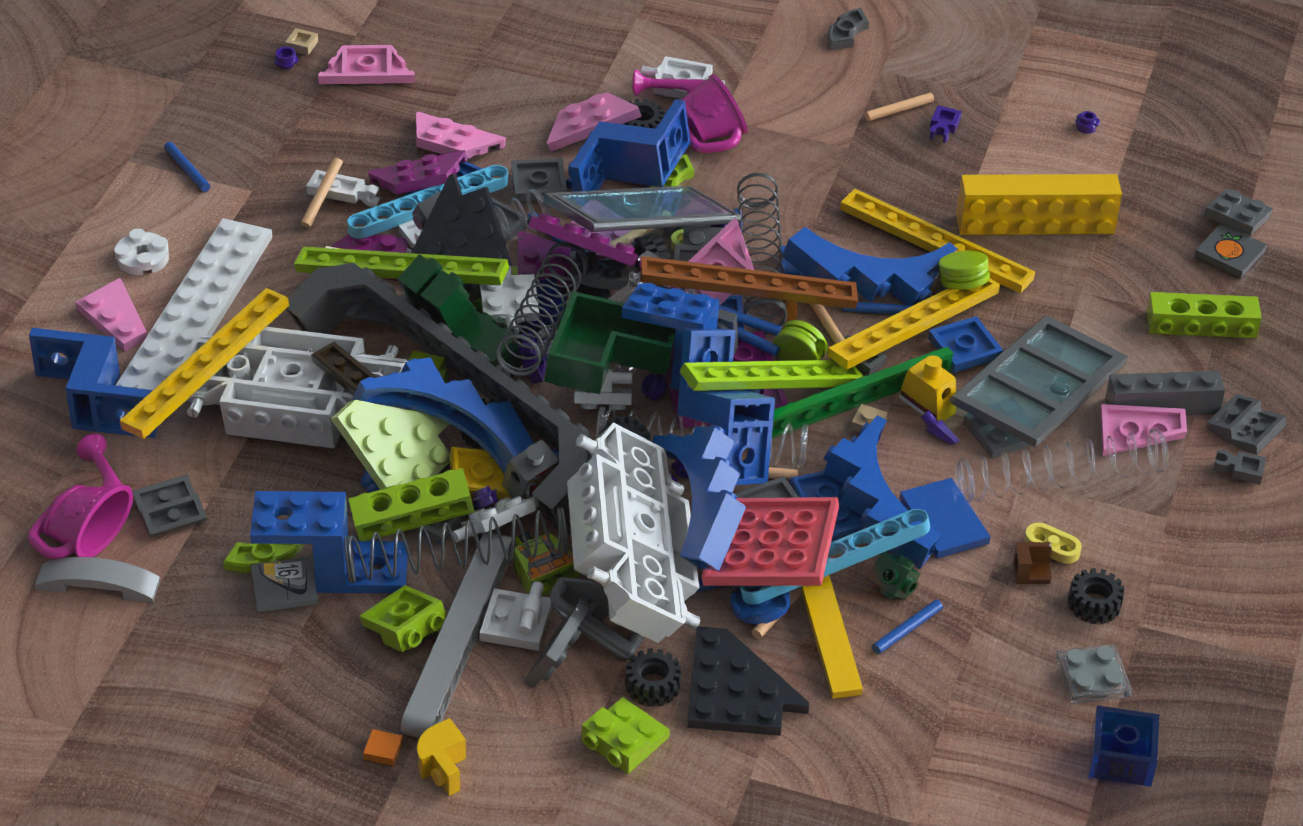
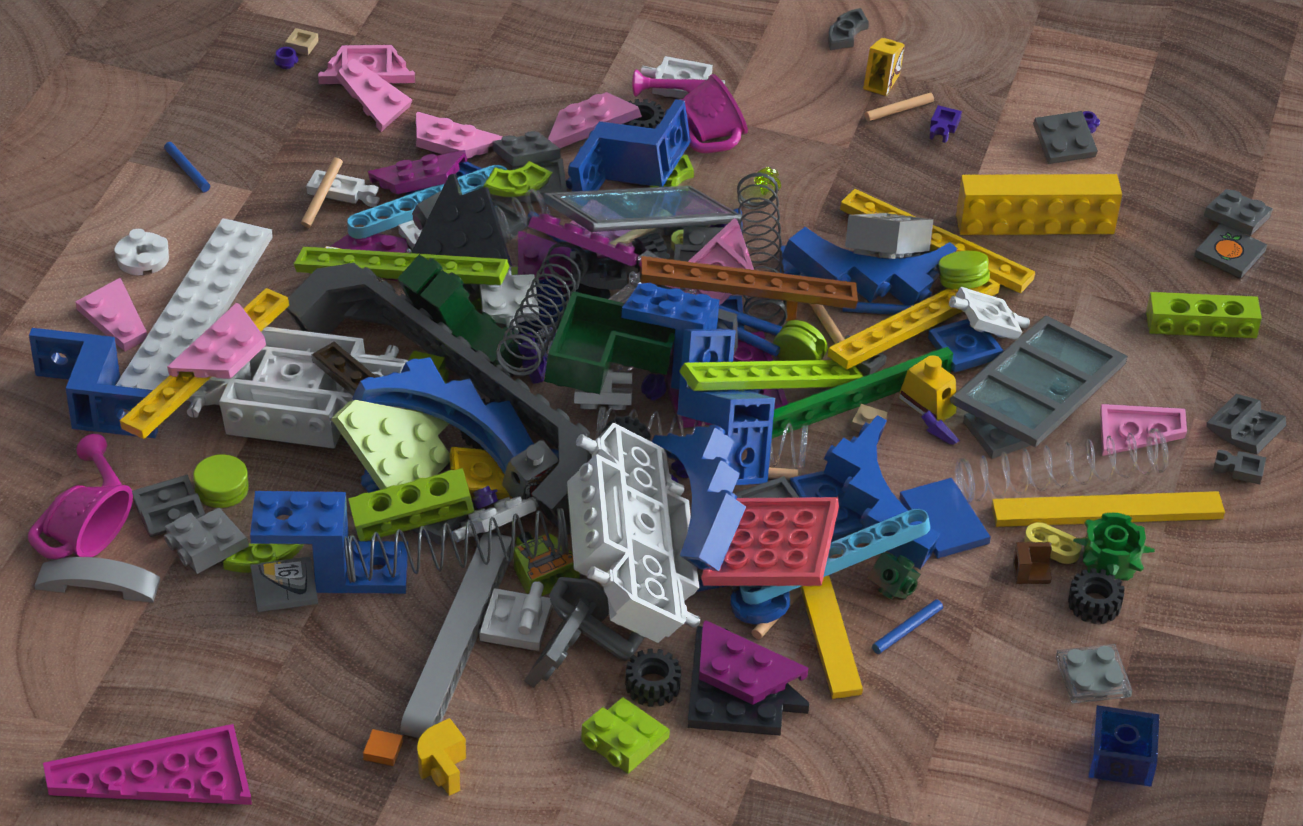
lime plate [359,585,447,652] -> none
dark grey brick [1105,371,1225,415] -> none
none -> dark pink wing [43,724,252,805]
none -> light grey plate [164,508,249,574]
none -> bright pink wing [167,303,266,379]
none -> lime head [193,454,249,508]
none -> bright pink wing [336,58,412,132]
none -> lime tile [483,161,552,197]
none -> dark grey plate [493,131,561,167]
none -> magenta wing [699,620,808,704]
none -> clear neon green plate [754,167,781,195]
none -> light grey brick [845,213,934,259]
none -> yellow torso [863,38,905,96]
none -> white plate [949,287,1030,340]
none -> yellow tile [991,491,1225,527]
none -> dark grey plate [1033,111,1098,164]
none -> green brick [1073,513,1155,581]

